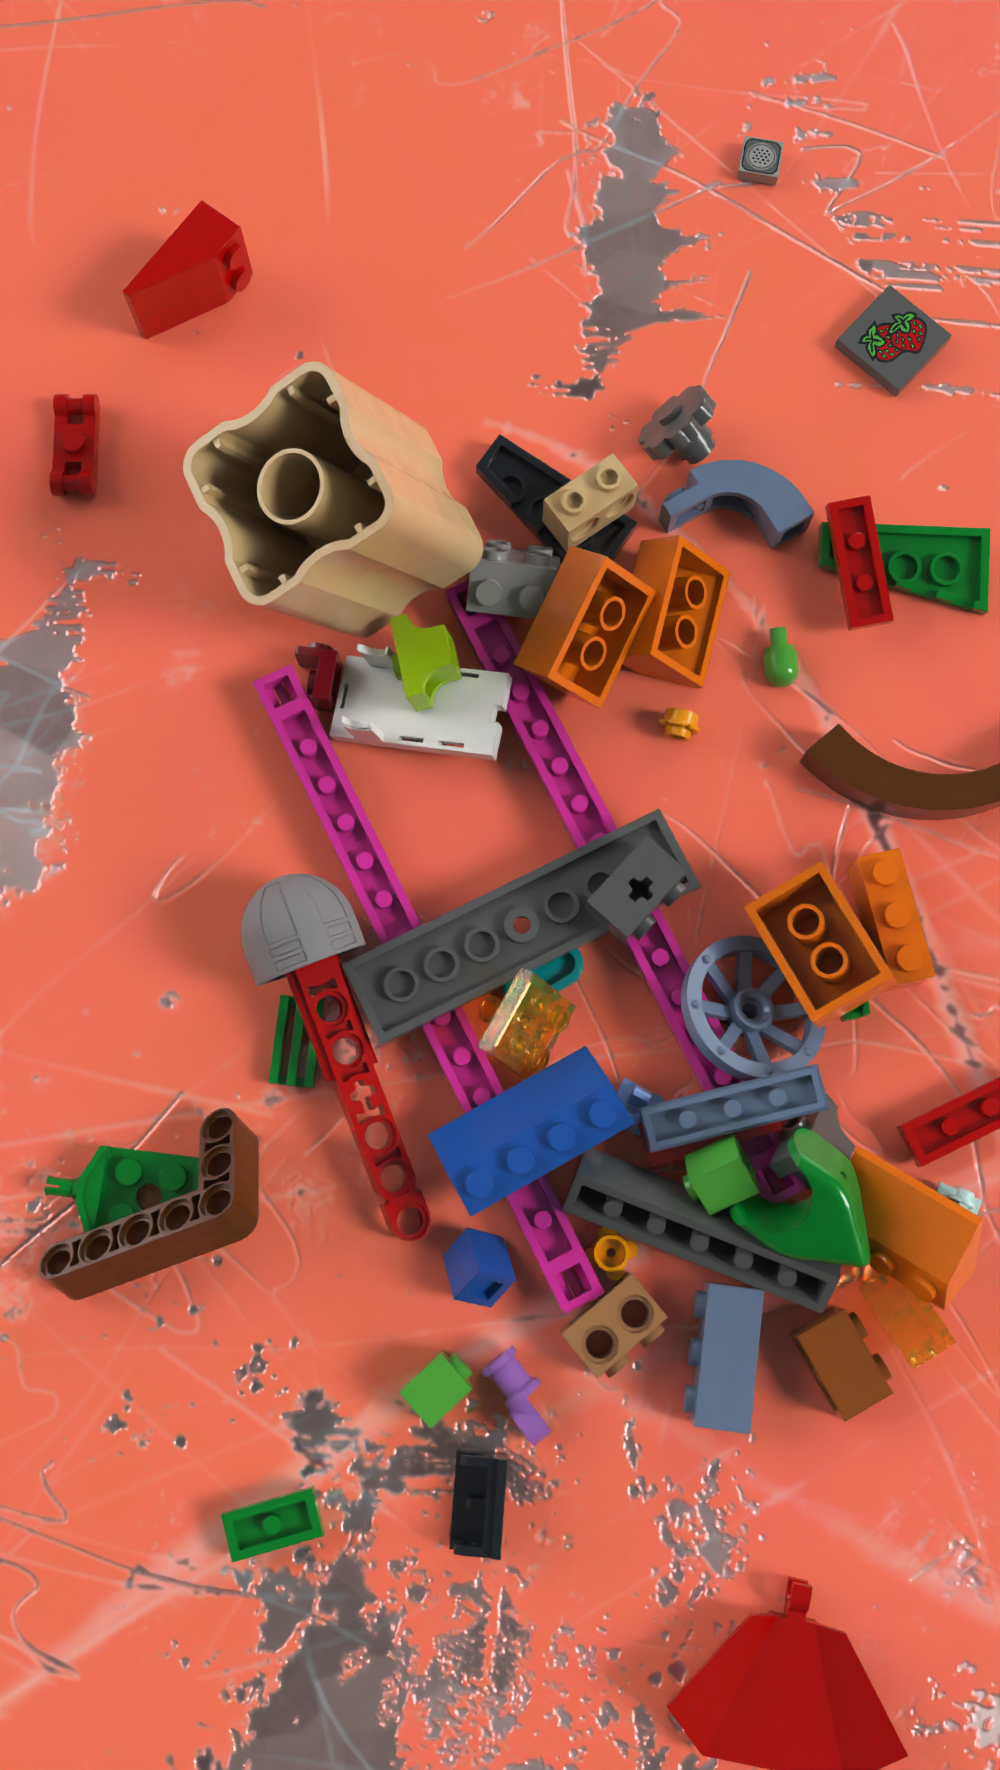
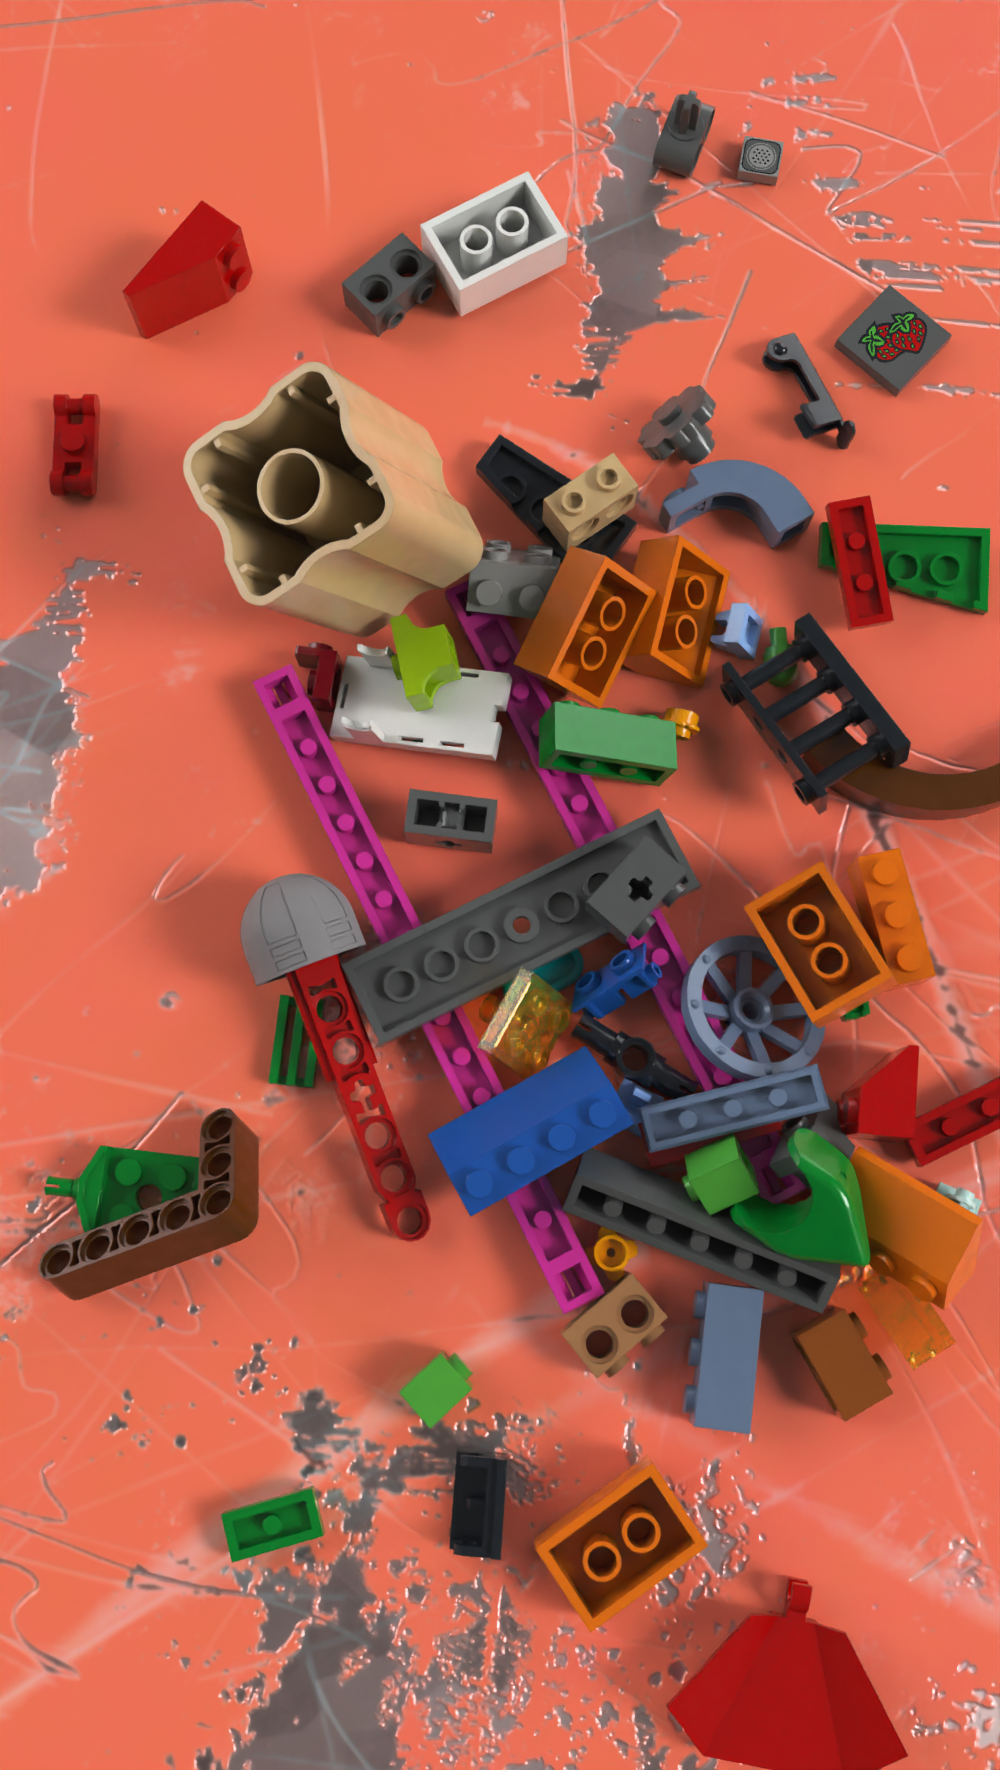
blue panel [443,1228,516,1308] -> none
medium lavender connector [480,1345,552,1447] -> none
none -> dark grey brick [342,233,437,337]
none -> dark grey brick [404,789,498,854]
none -> white brick [420,171,568,316]
none -> orange brick [534,1455,708,1633]
none -> brick [539,701,677,786]
none -> black pin [570,1012,699,1099]
none -> blue hinge [572,942,662,1019]
none -> dark grey beam [652,90,716,177]
none -> light blue tile [710,603,763,660]
none -> black fence [720,613,911,815]
none -> black piece [762,333,856,450]
none -> red slope [836,1045,919,1143]

